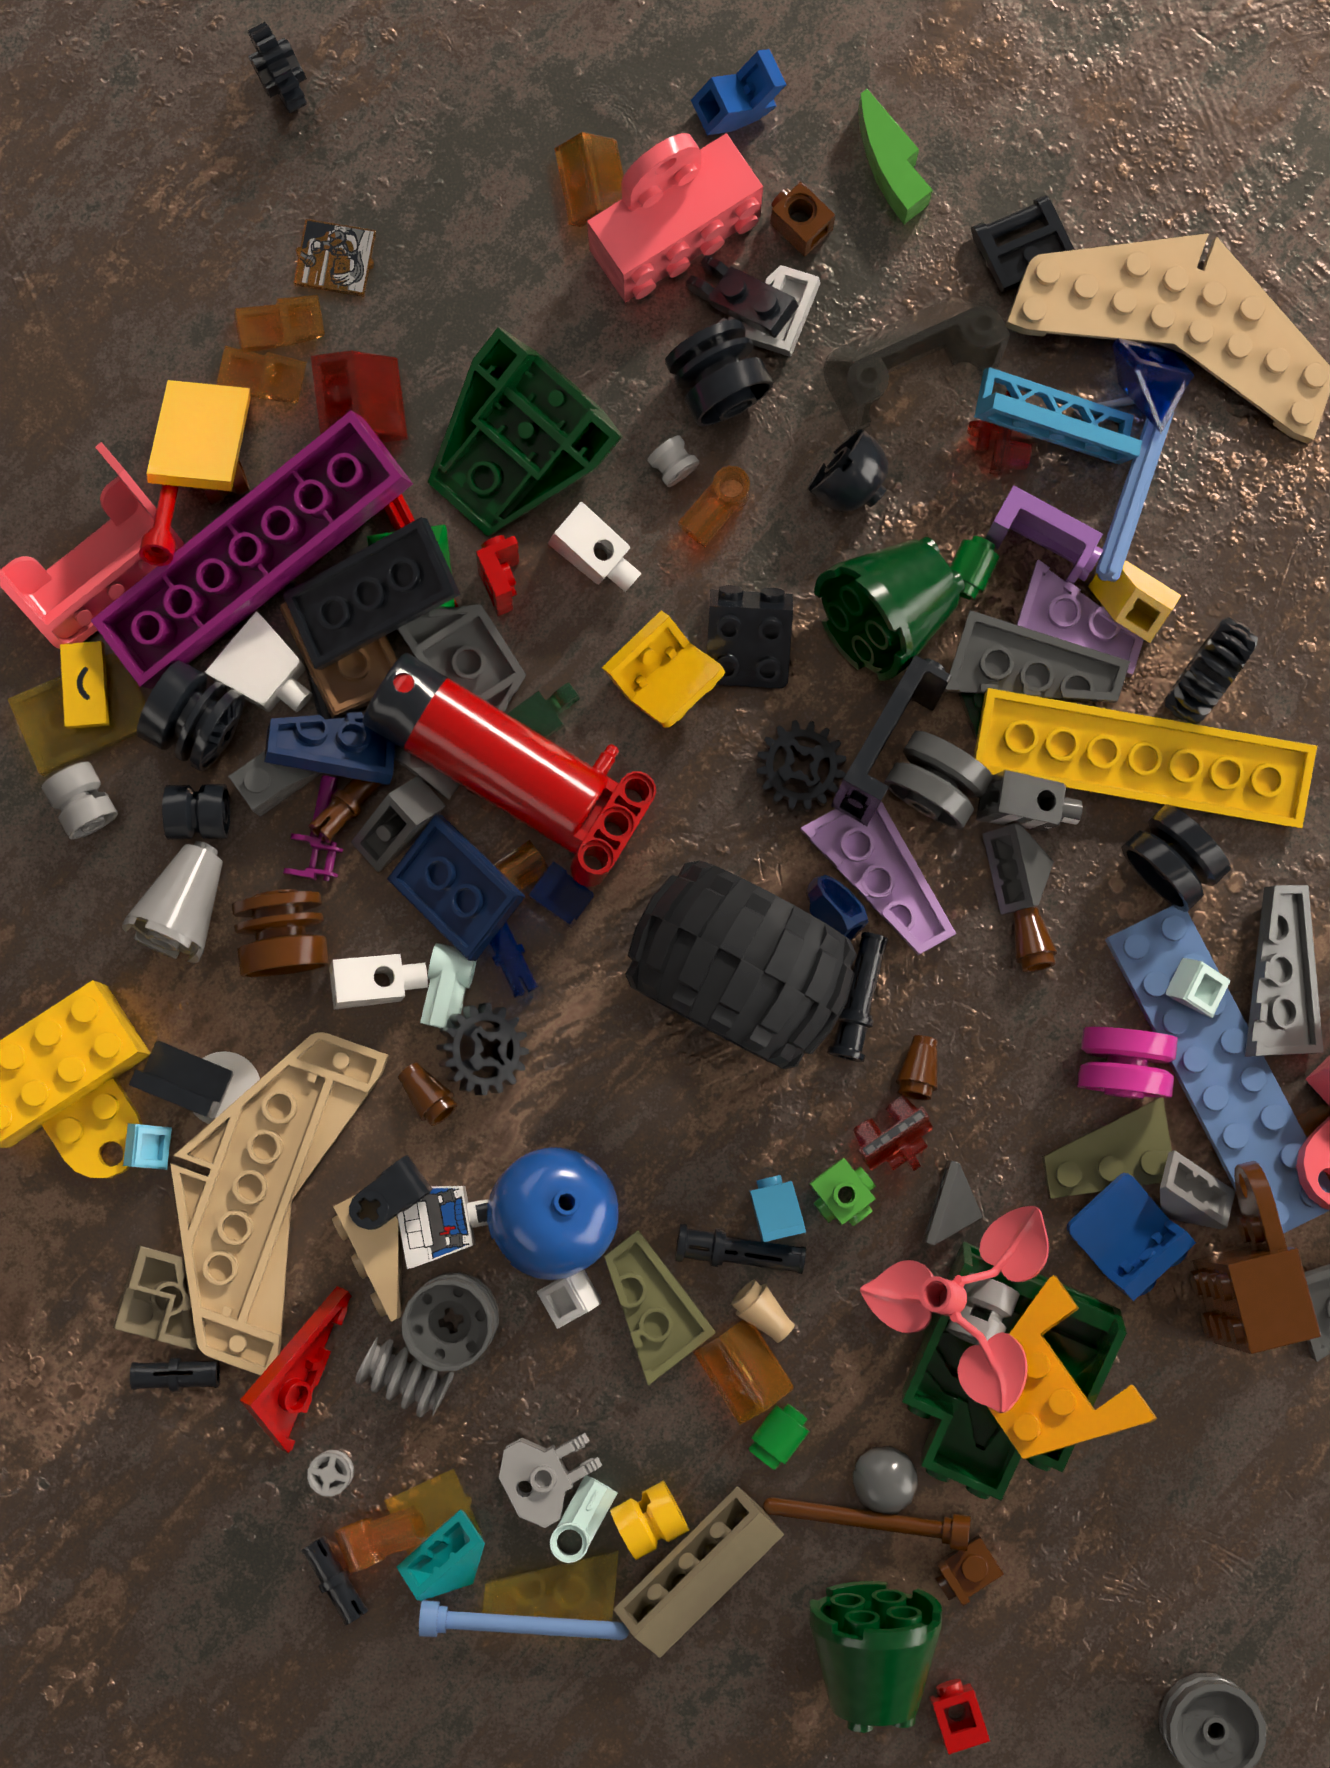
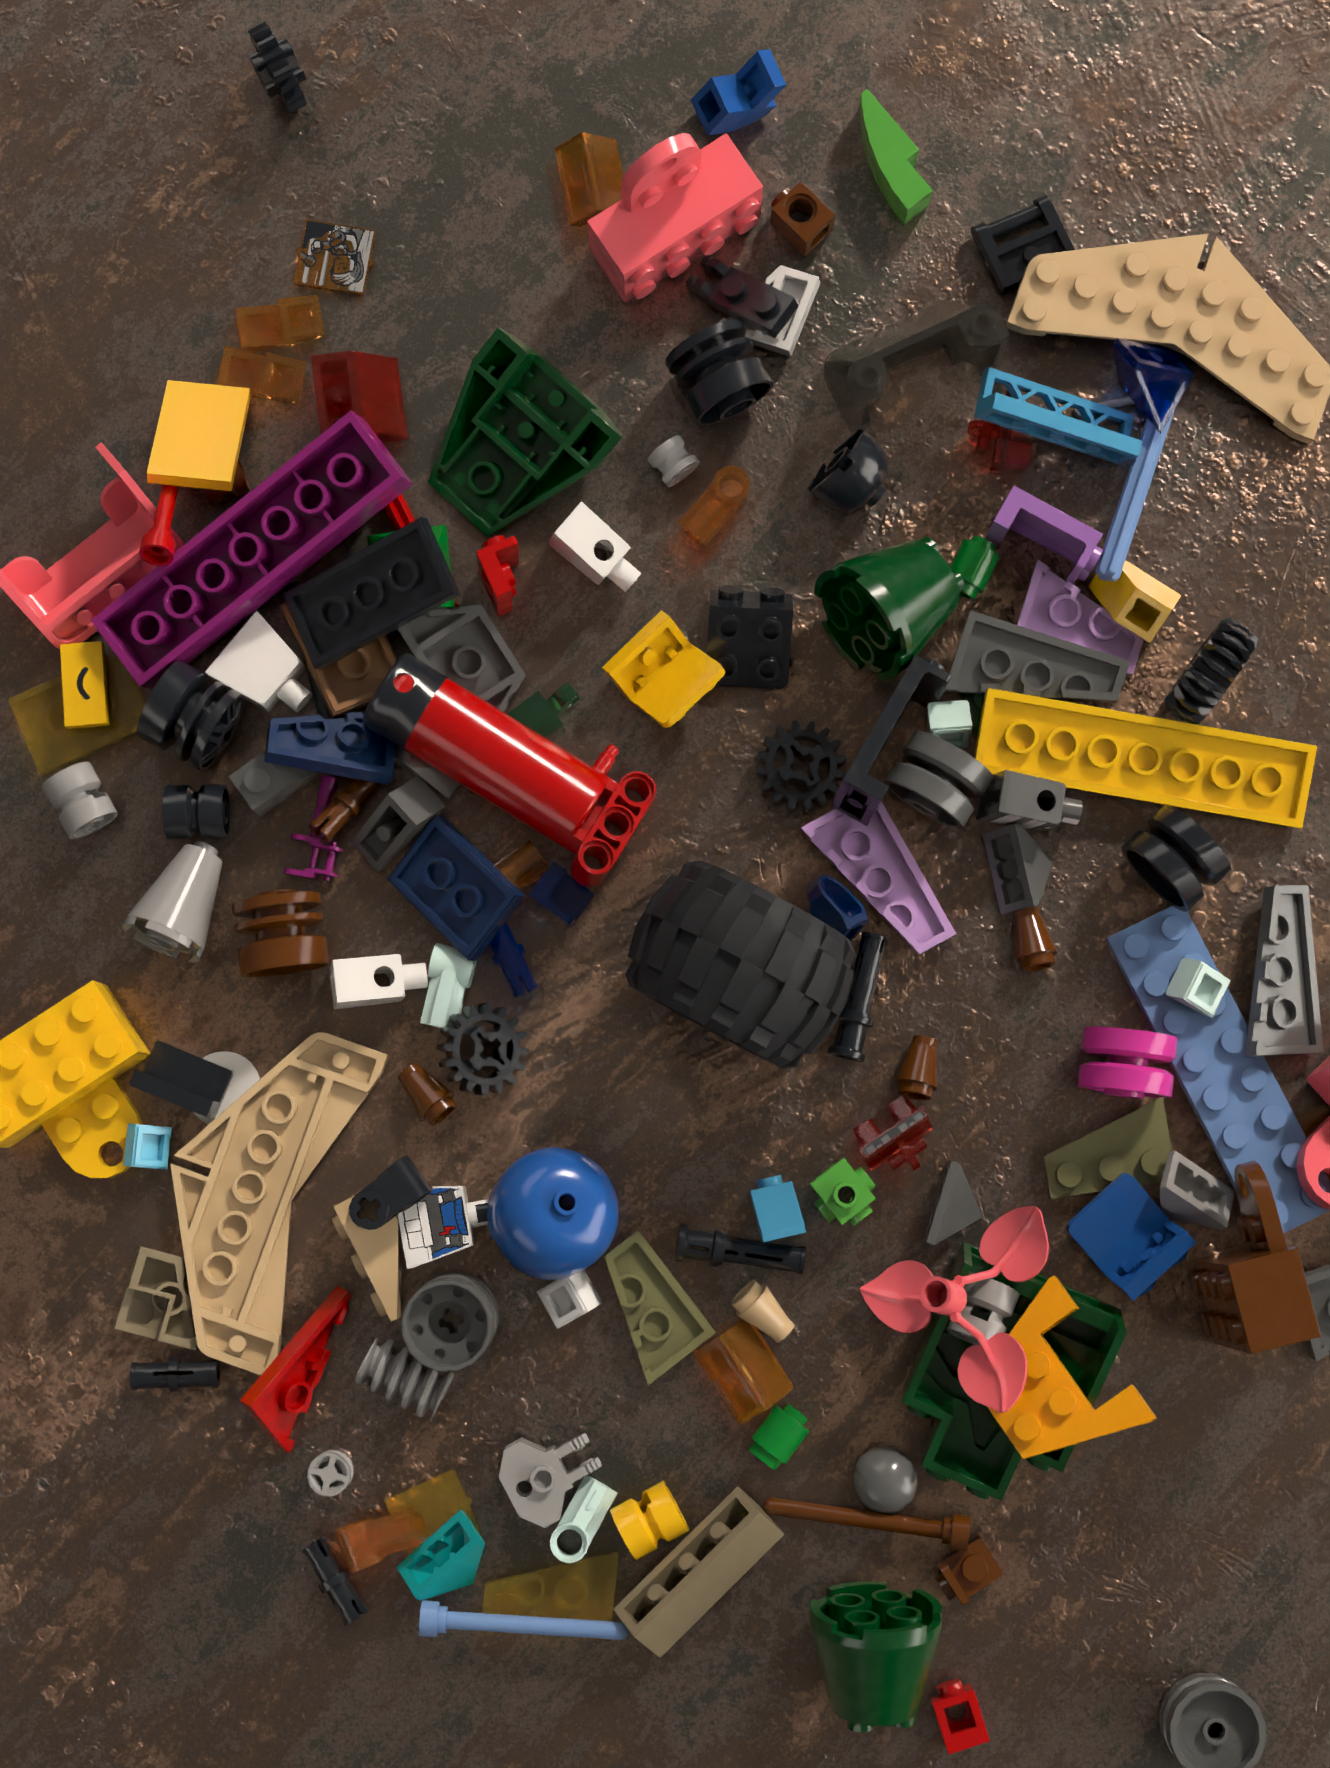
none -> light aqua slope [927,700,972,748]

